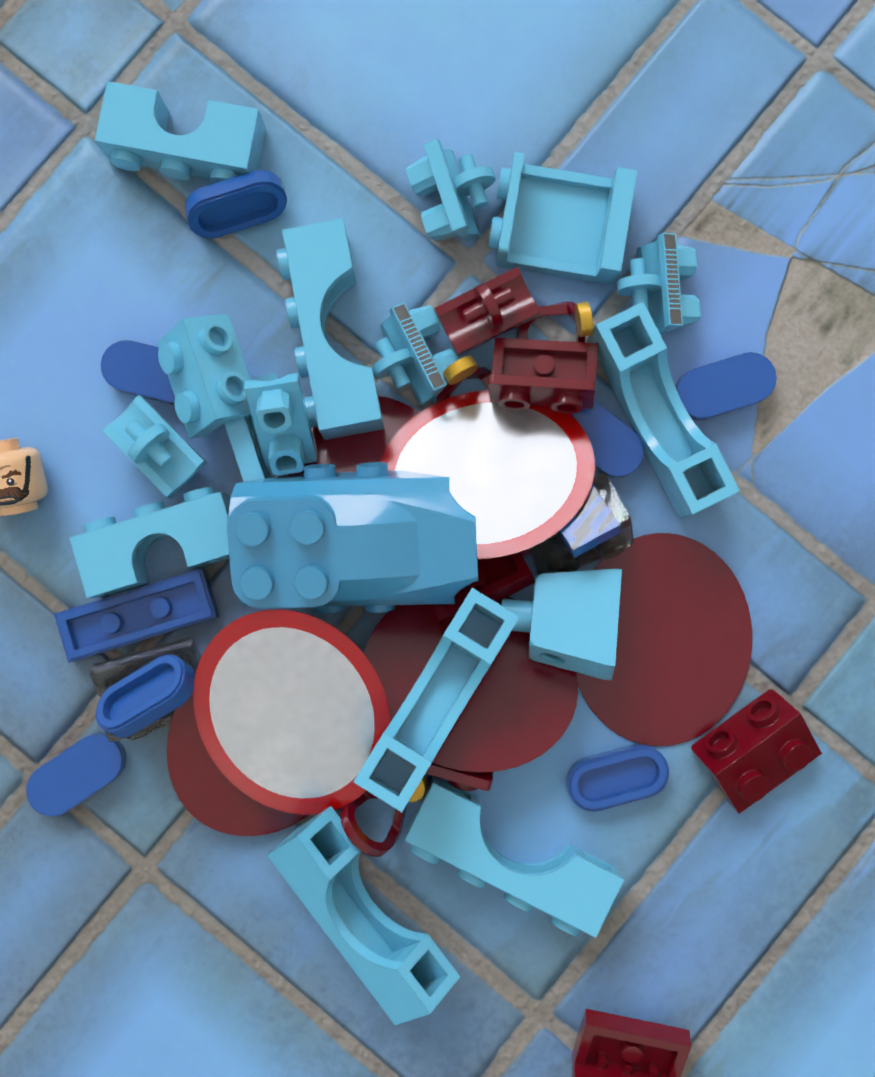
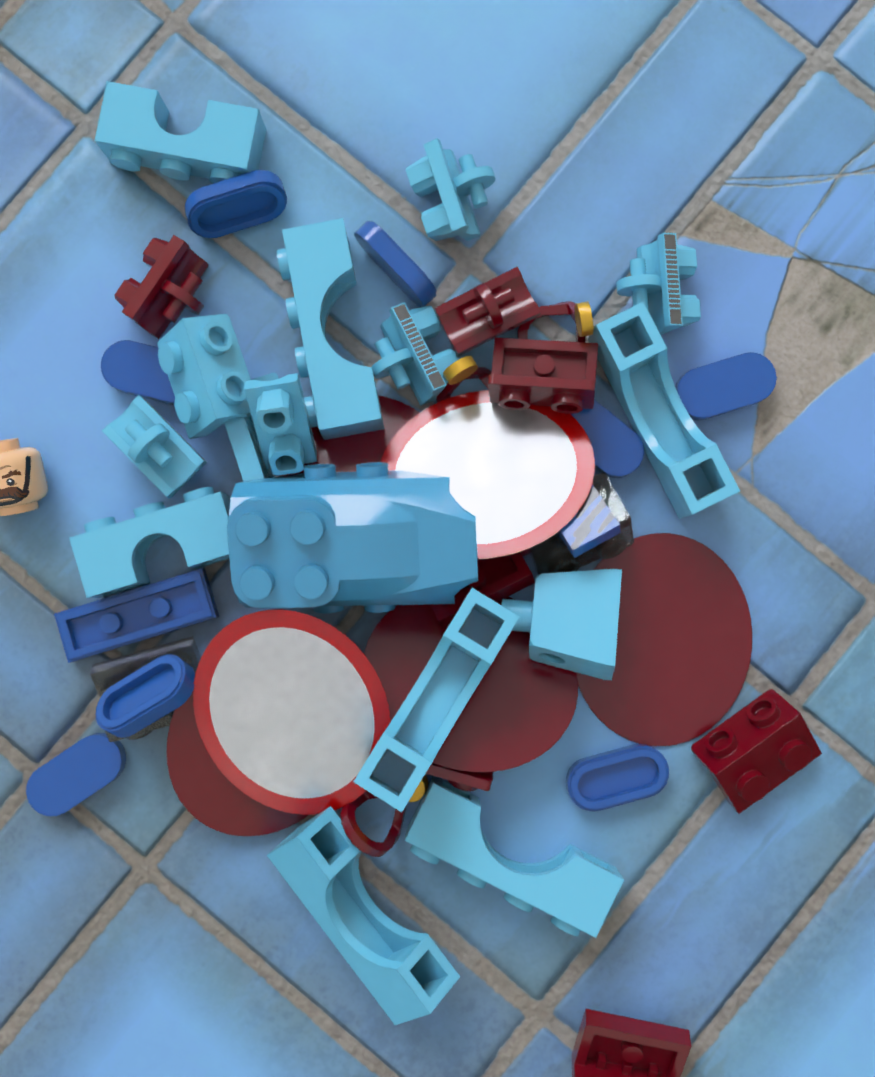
medium azure panel [488,152,638,285] -> none
none -> dark red hips [114,235,209,339]
none -> blue tile [354,221,437,307]

